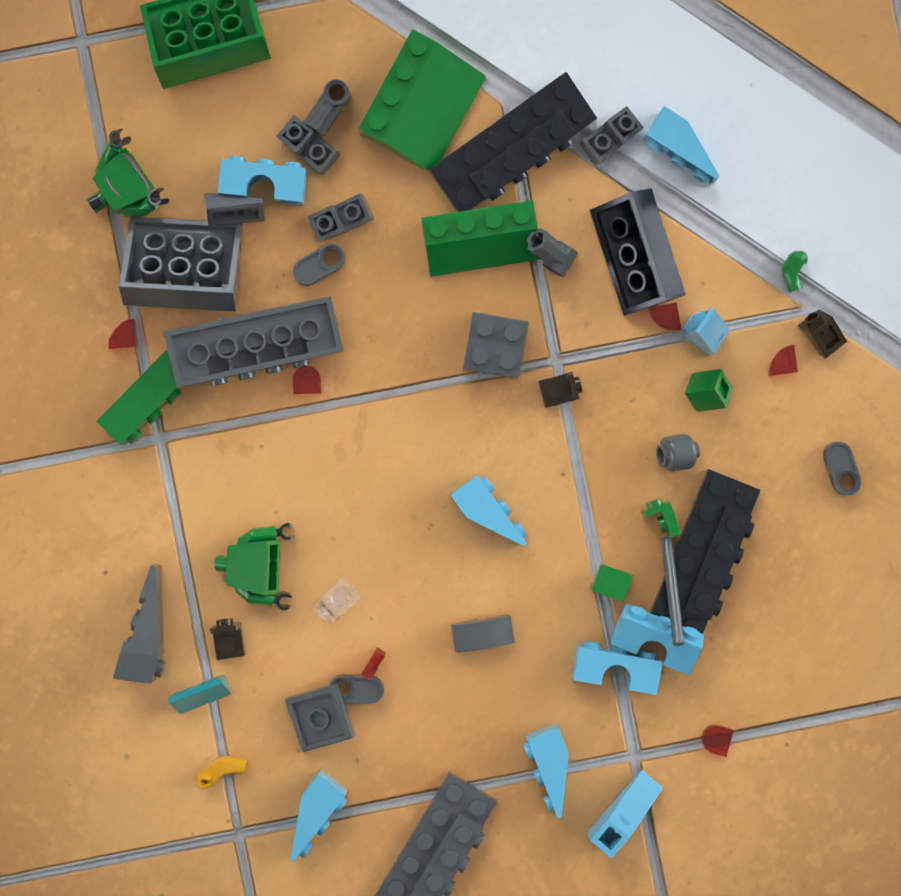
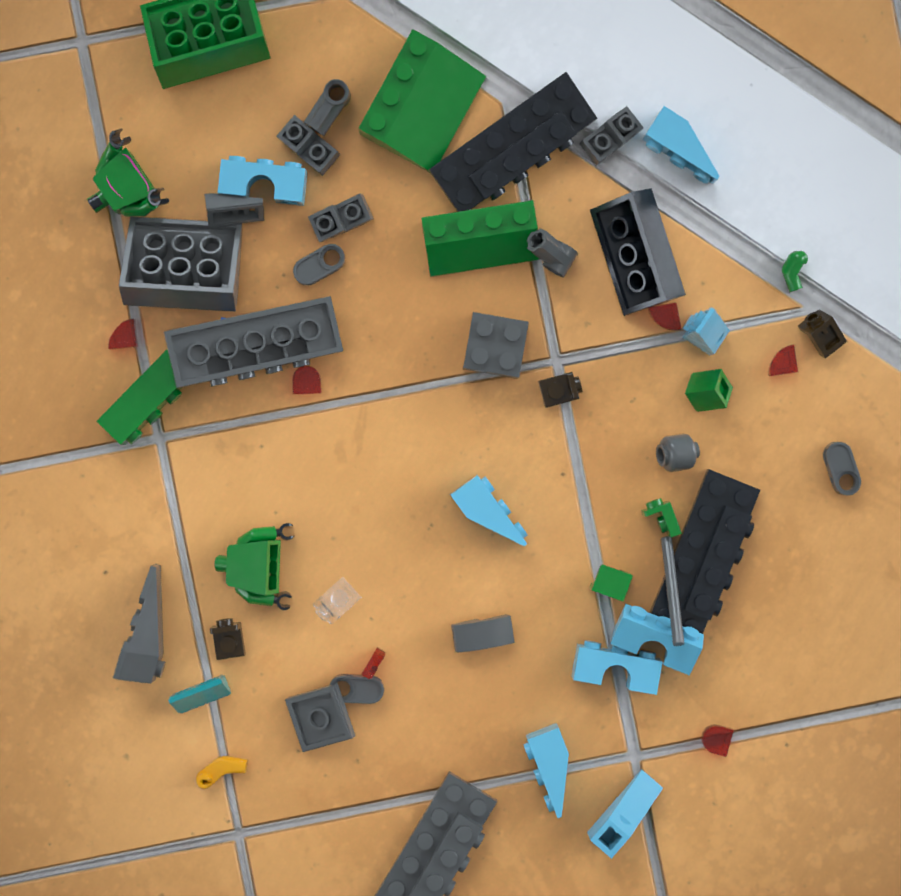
medium azure slope [290,770,347,862] -> none

